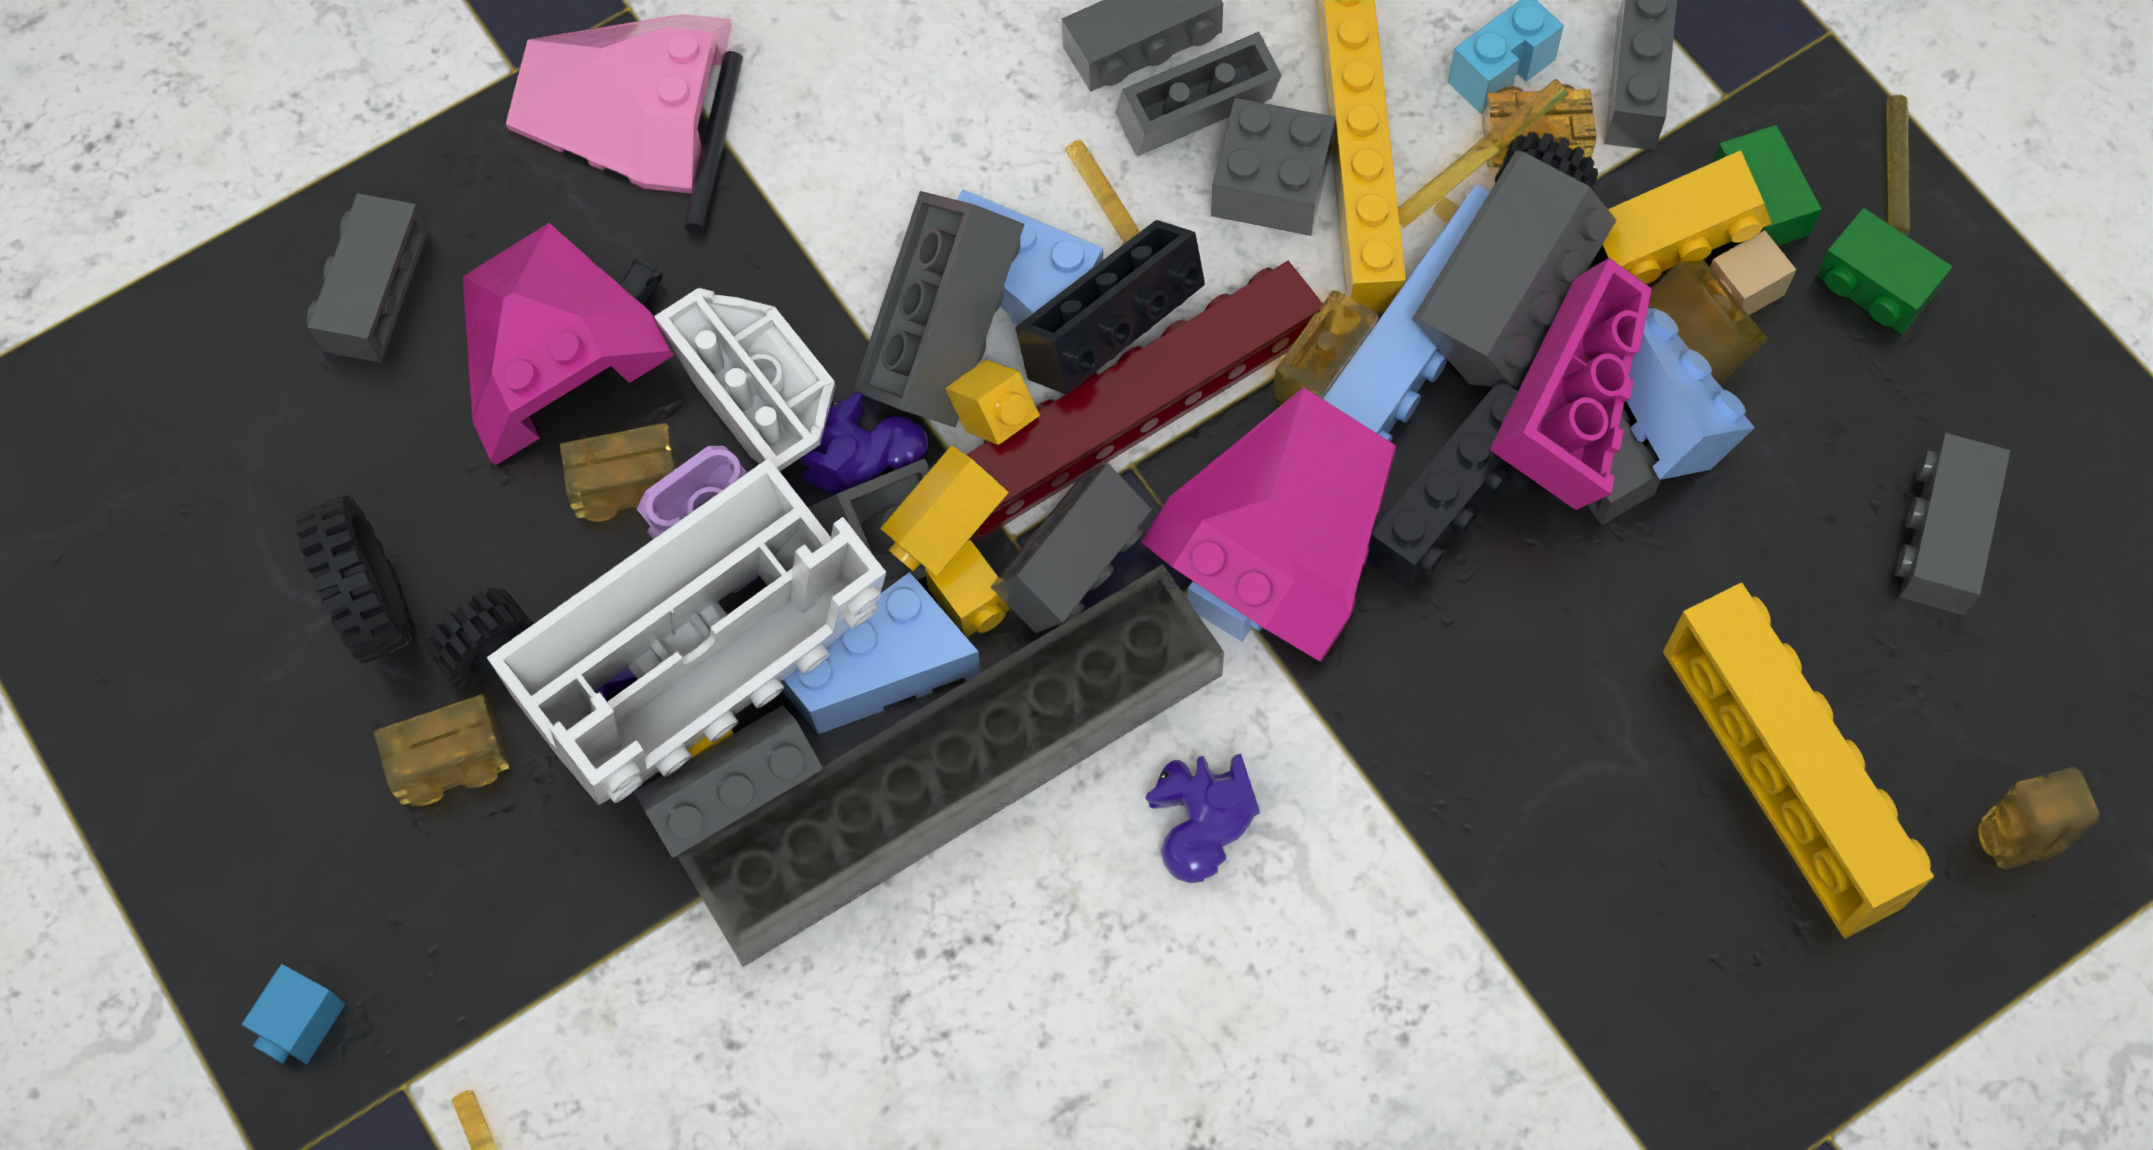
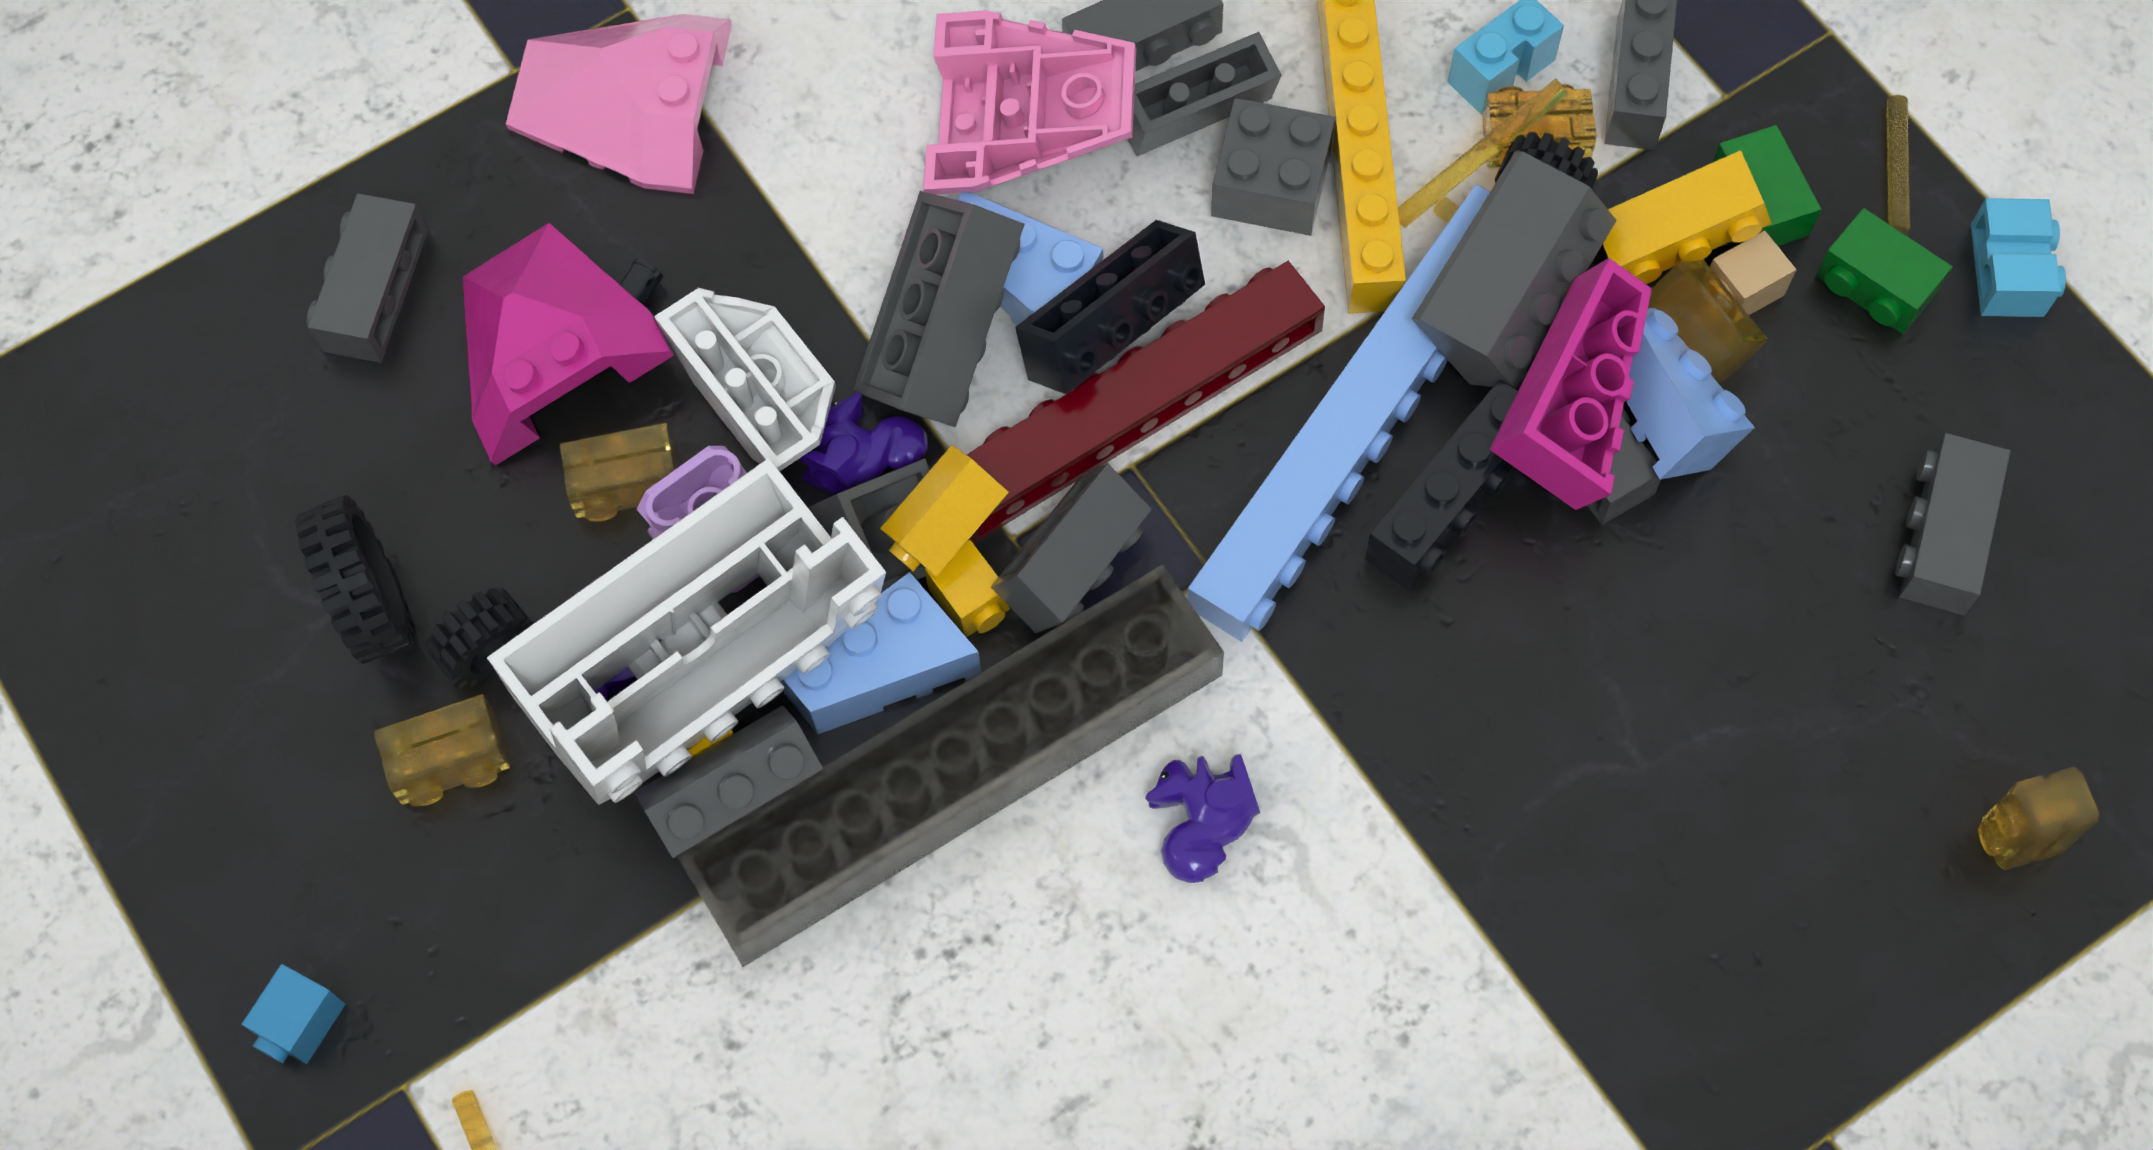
black bar [684,51,743,234] -> none
yellow brick [945,360,1040,445] -> none
clear yellow bar [1066,140,1140,244] -> none
dark pink wedge [1141,387,1397,662] -> none
clear yellow brick [1273,290,1378,403] -> none
yellow brick [1663,582,1934,939] -> none
none -> bright pink wedge [923,10,1136,194]
none -> medium azure brick [1971,198,2066,317]

